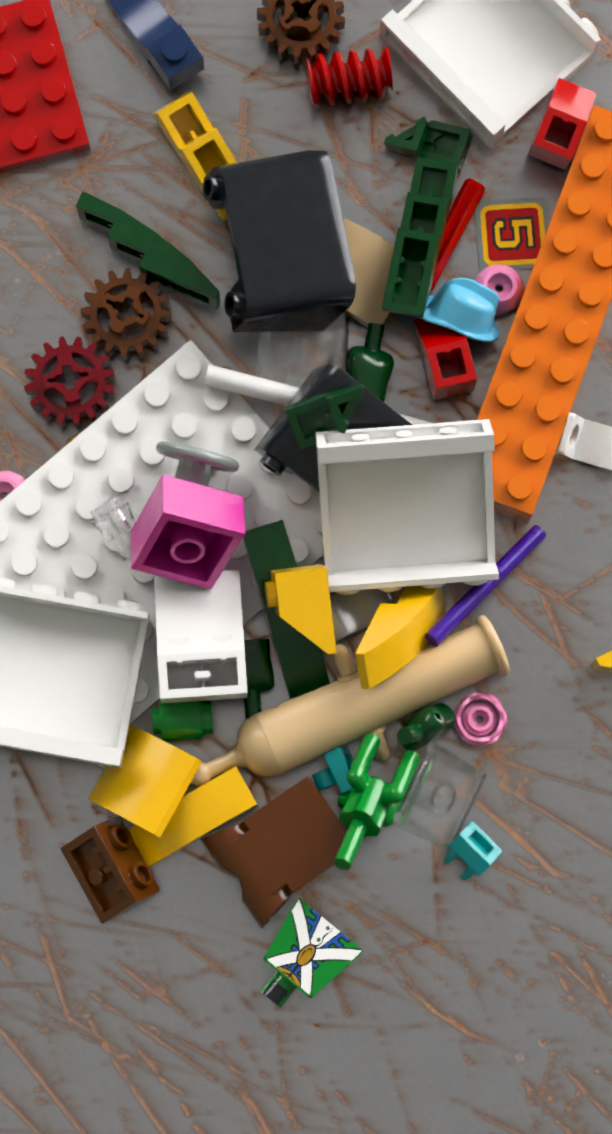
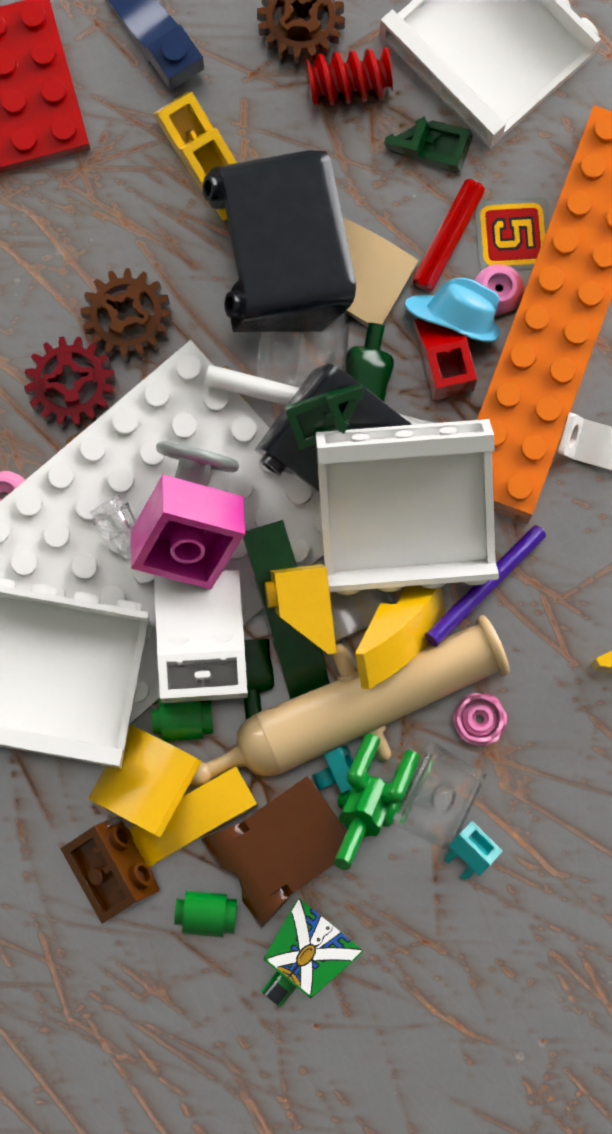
dark green slope [76,191,220,309] -> none
dark green slope [382,157,458,318] -> none
dark green piece [397,703,455,751] -> none
red slope [527,78,596,170] -> none
none -> green brick [174,891,237,938]

